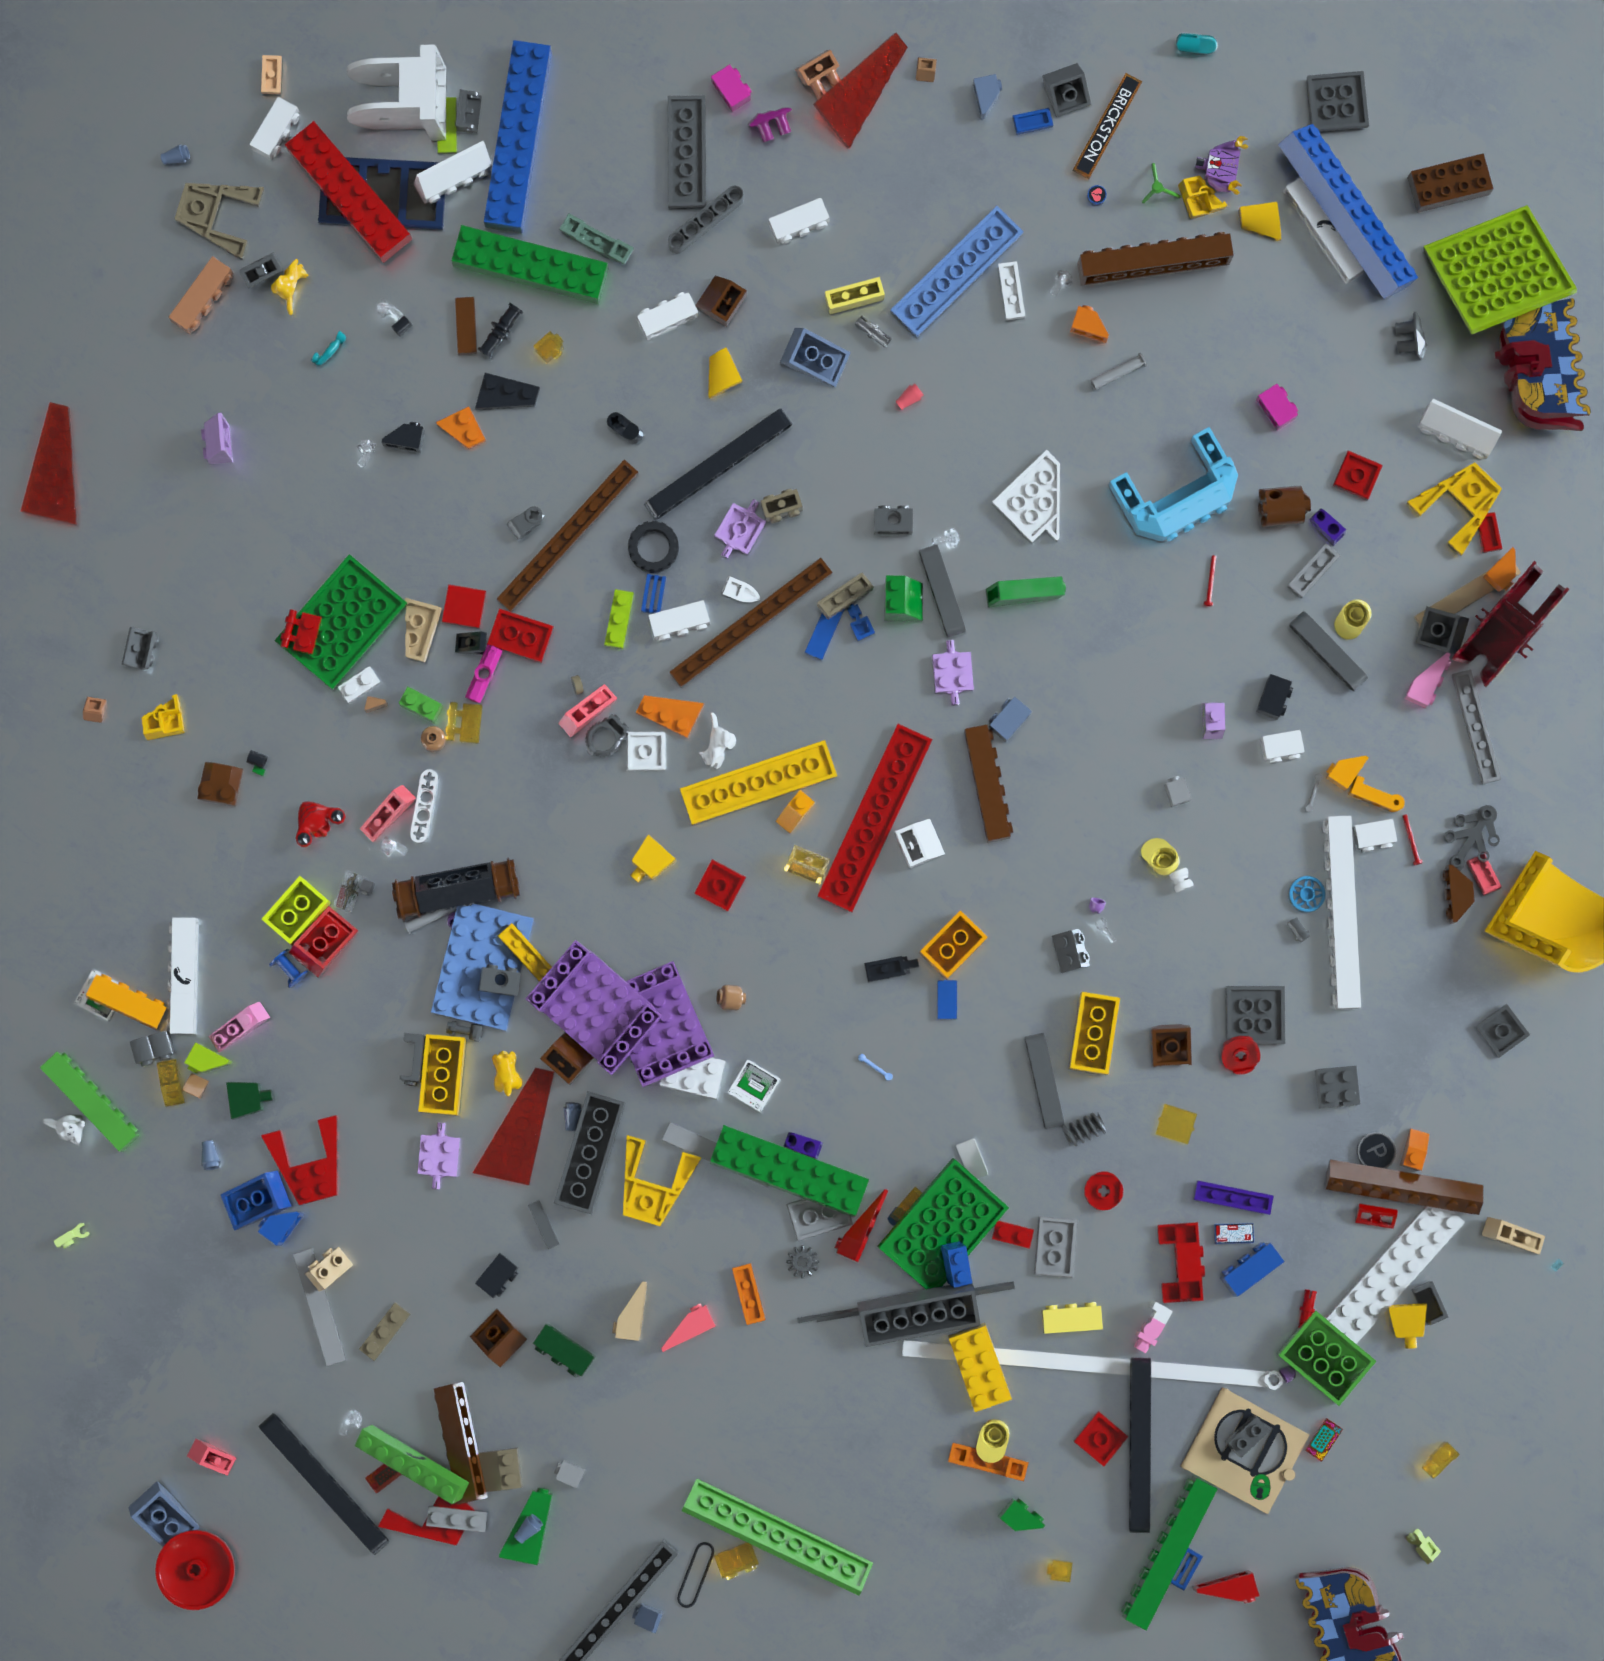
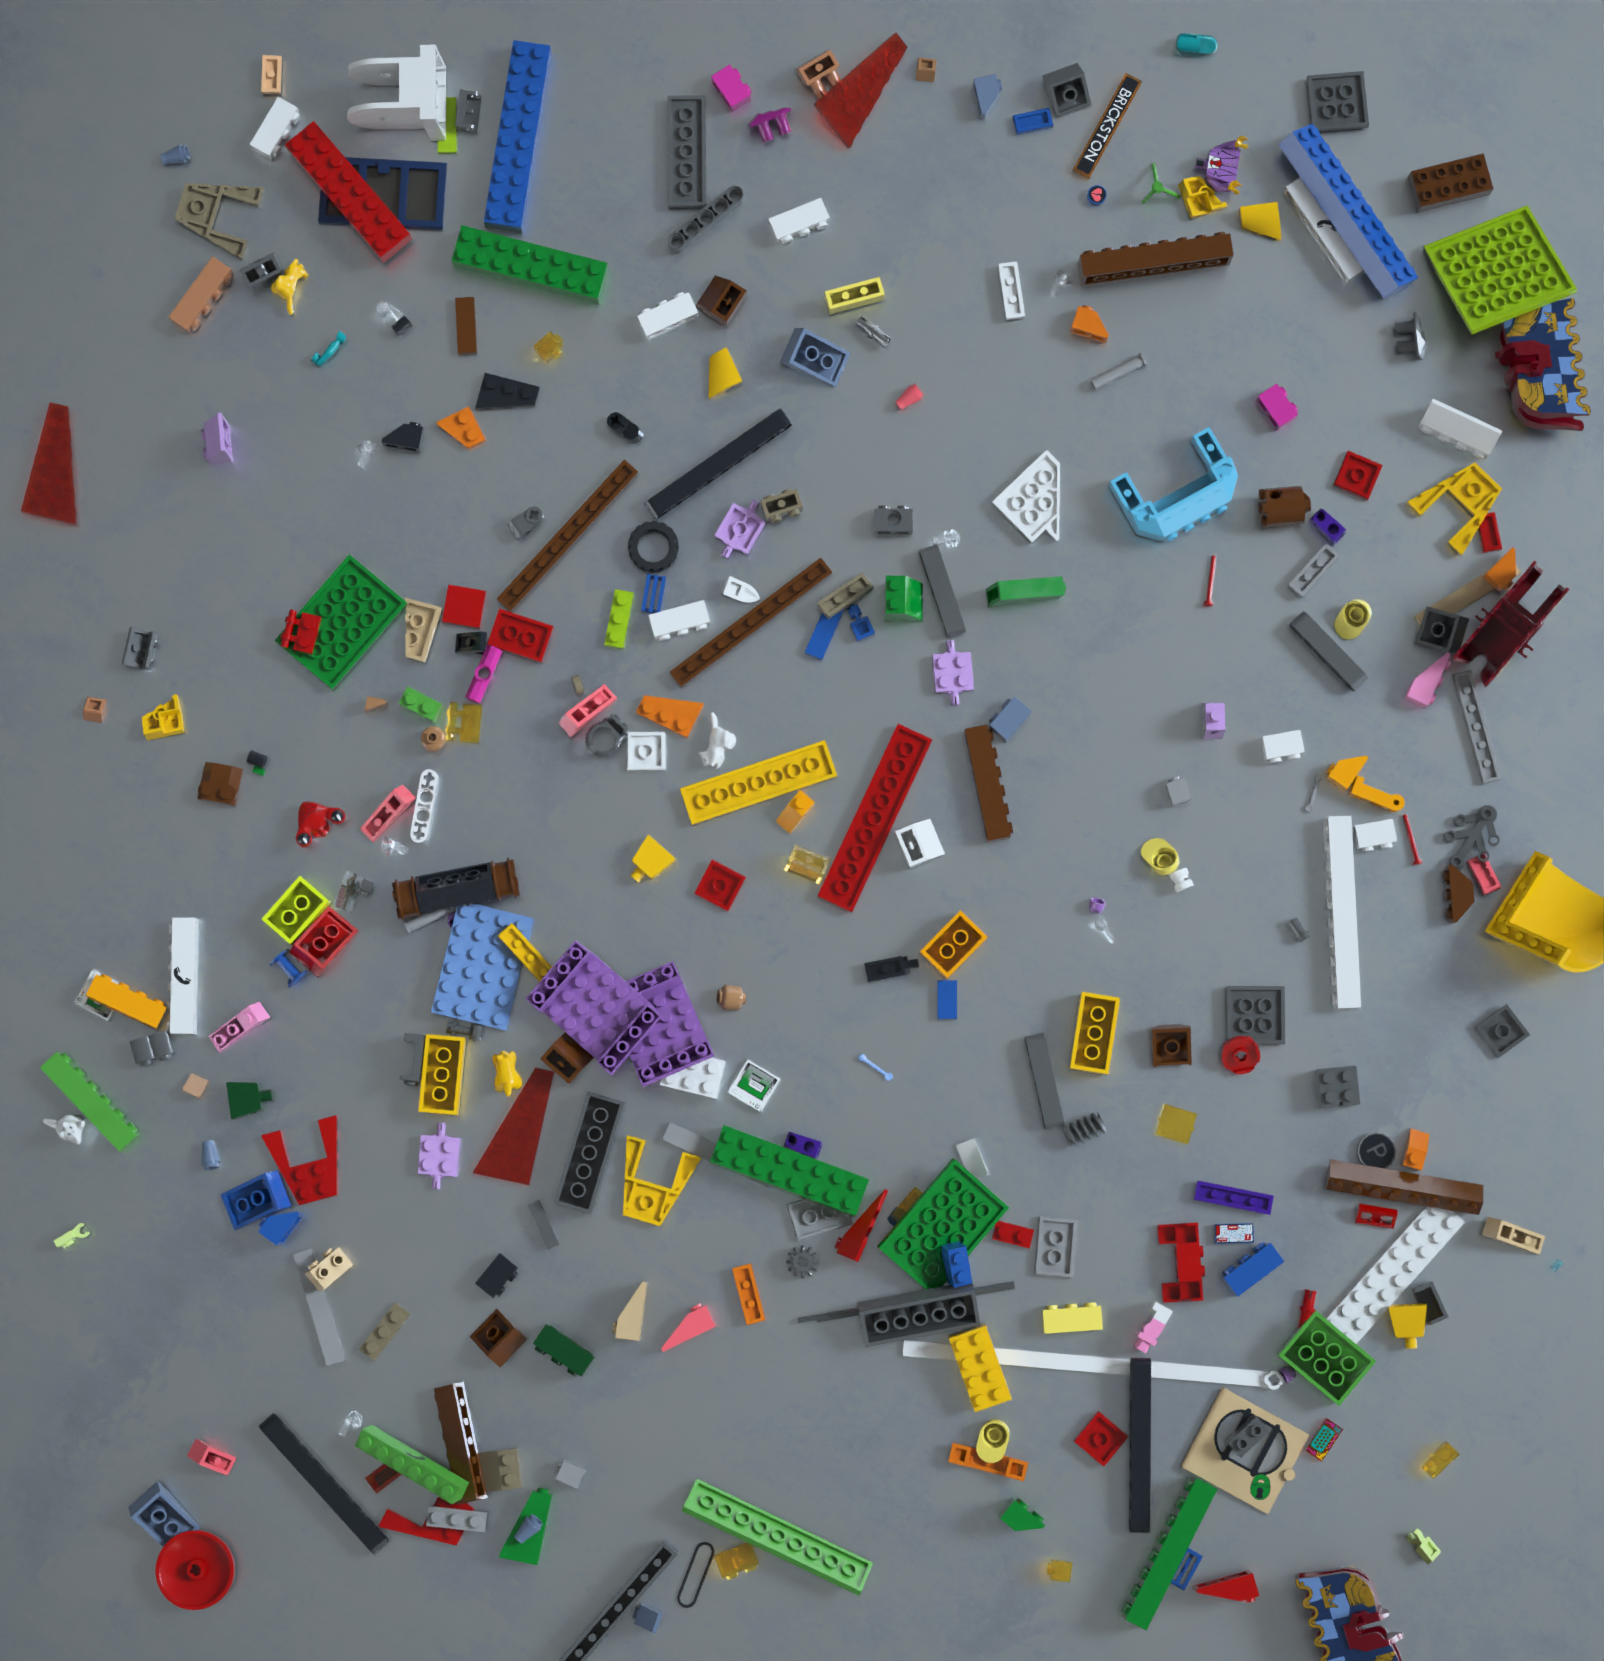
clear yellow slope [157,1059,185,1107] -> none
lime slope [184,1042,232,1074] -> none
white plate [338,666,381,704] -> none
white slope [414,141,492,204] -> none
black piece [478,303,523,359] -> none
dark grey brick [478,964,521,996] -> none
sand green slope [559,213,634,265] -> none
sand blue cone [563,1102,582,1131] -> none
medium blue plate [890,206,1024,337] -> none
dark grey bracket [1052,929,1089,973] -> none
red plate [1084,1172,1123,1211] -> none
black brick [1256,674,1293,720] -> none
dark azure wheel [1289,876,1326,912] -> none

